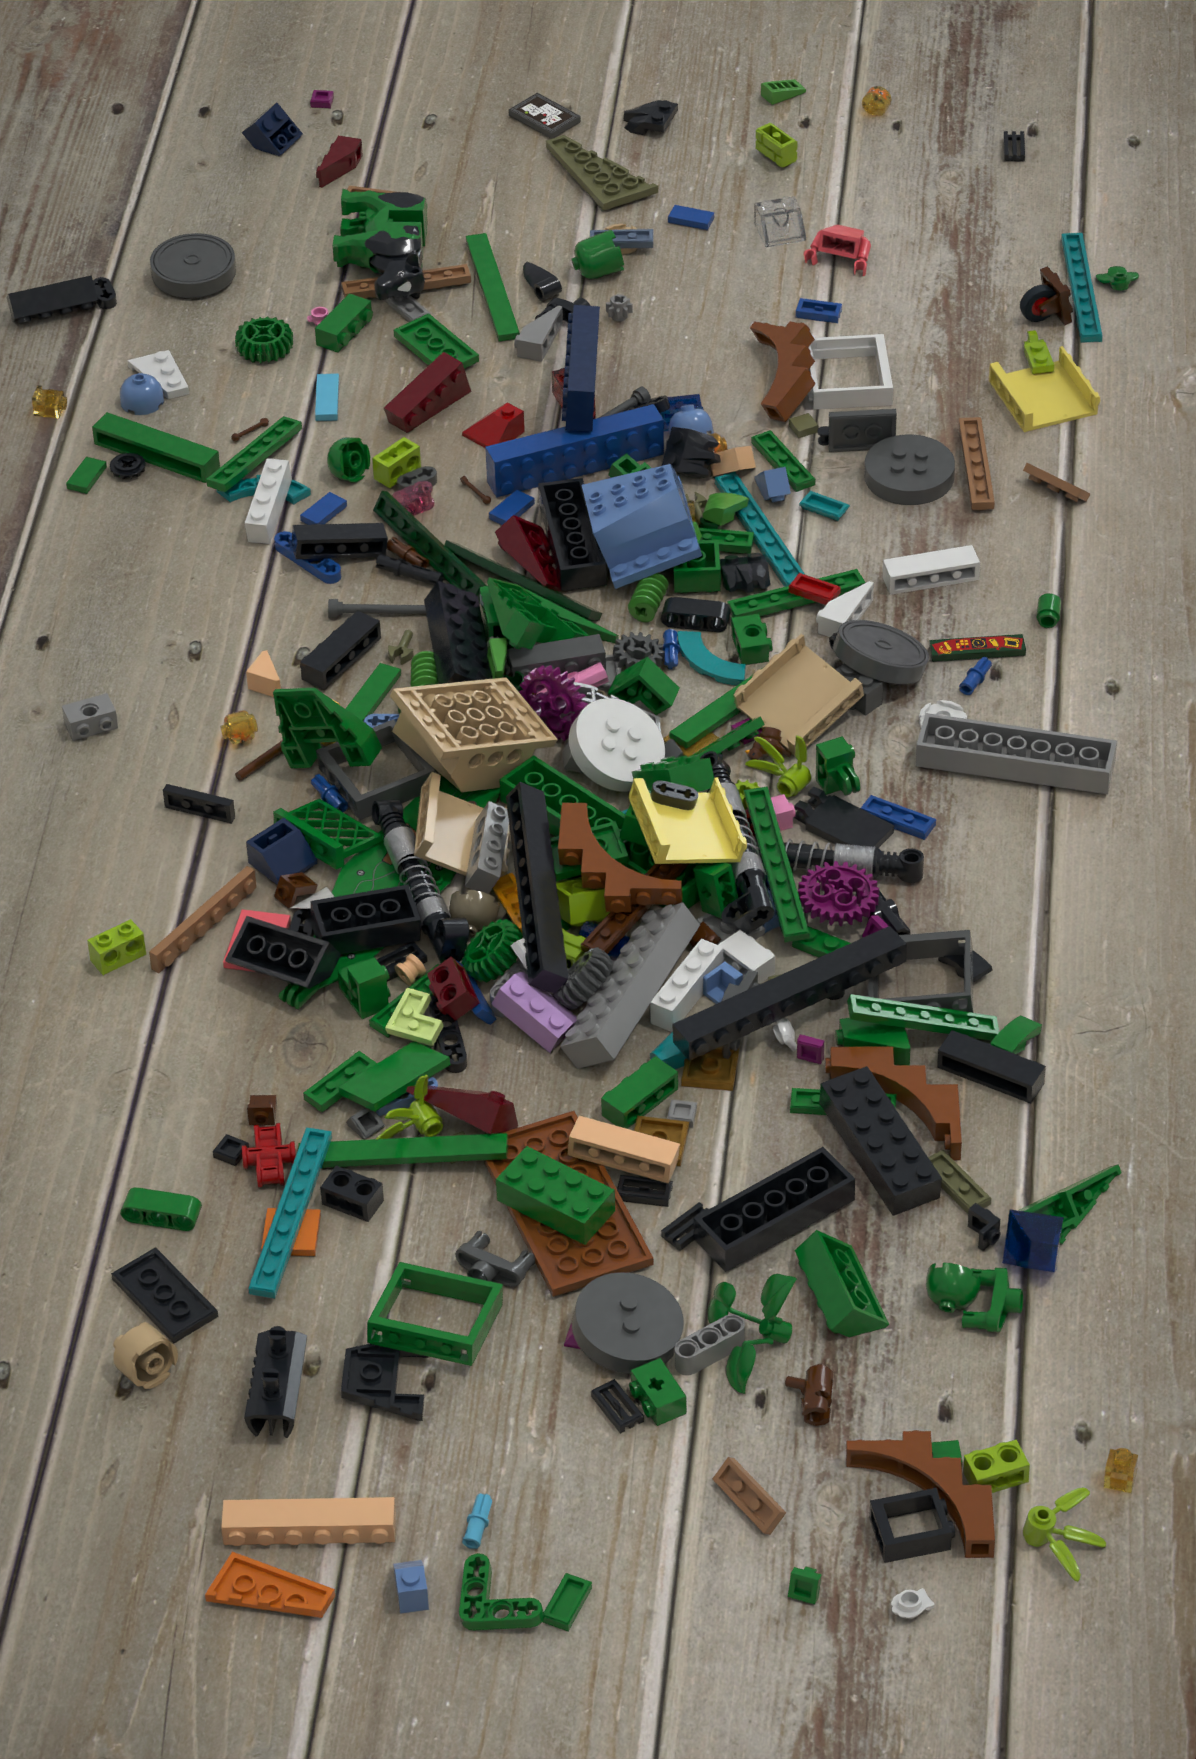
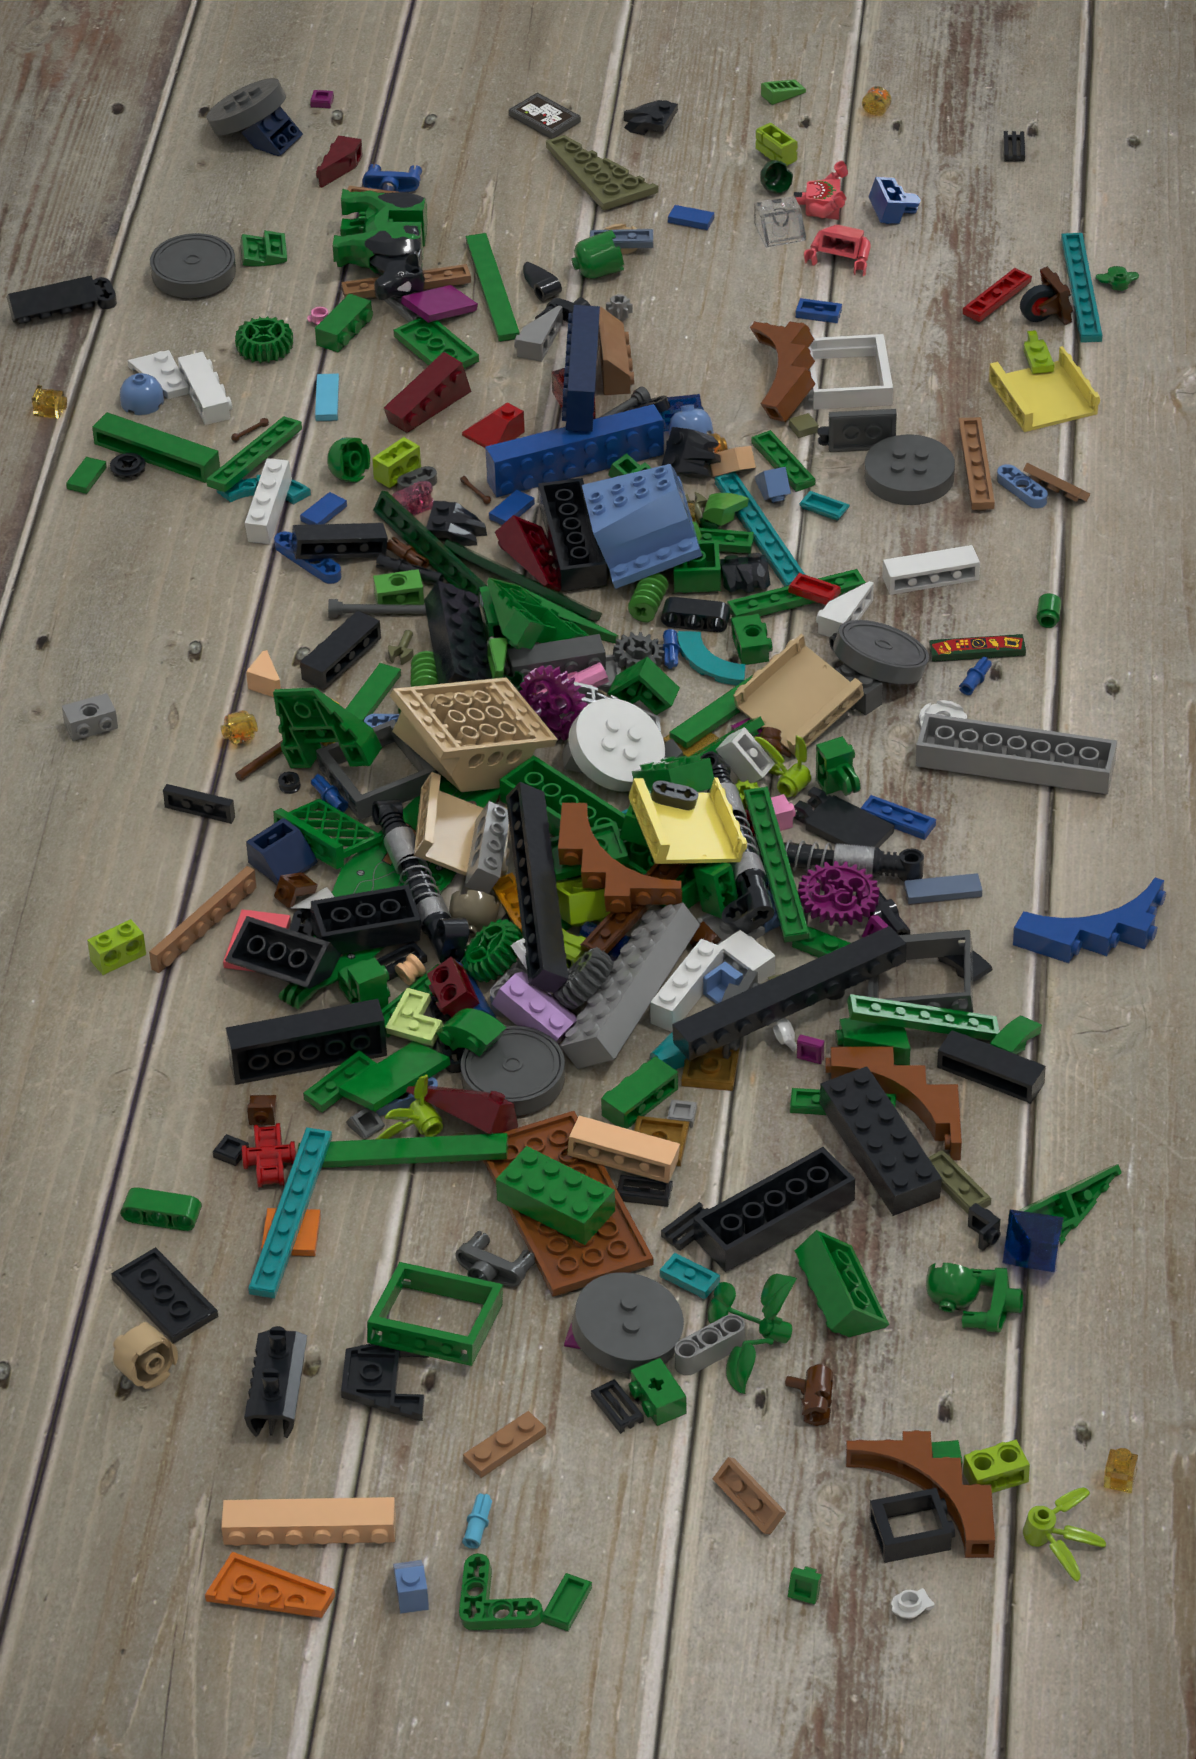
black brick [320,1166,384,1222] -> none
none -> white brick [178,352,232,425]
none -> dark grey brick [206,78,286,135]
none -> black brick [226,999,387,1085]
none -> green slope [240,230,287,267]
none -> black bush [278,771,301,794]
none -> blue connector [362,164,422,192]
none -> bright green brick [373,569,424,605]
none -> magenta tile [401,285,478,322]
none -> black plate [426,501,487,546]
none -> green brick [436,1008,507,1057]
none -> dark grey brick [461,1026,565,1116]
none -> medium nougat plate [463,1411,546,1478]
none -> medium nougat slope [598,307,634,395]
none -> teal plate [660,1253,720,1299]
none -> white brick [716,727,775,783]
none -> dark green hair [760,160,793,194]
none -> coral torso [793,161,848,220]
none -> blue brick [868,177,921,224]
none -> sand blue tile [904,873,983,904]
none -> red plate [962,268,1032,322]
none -> medium blue beam [997,464,1048,508]
none -> blue arch [1013,877,1166,963]

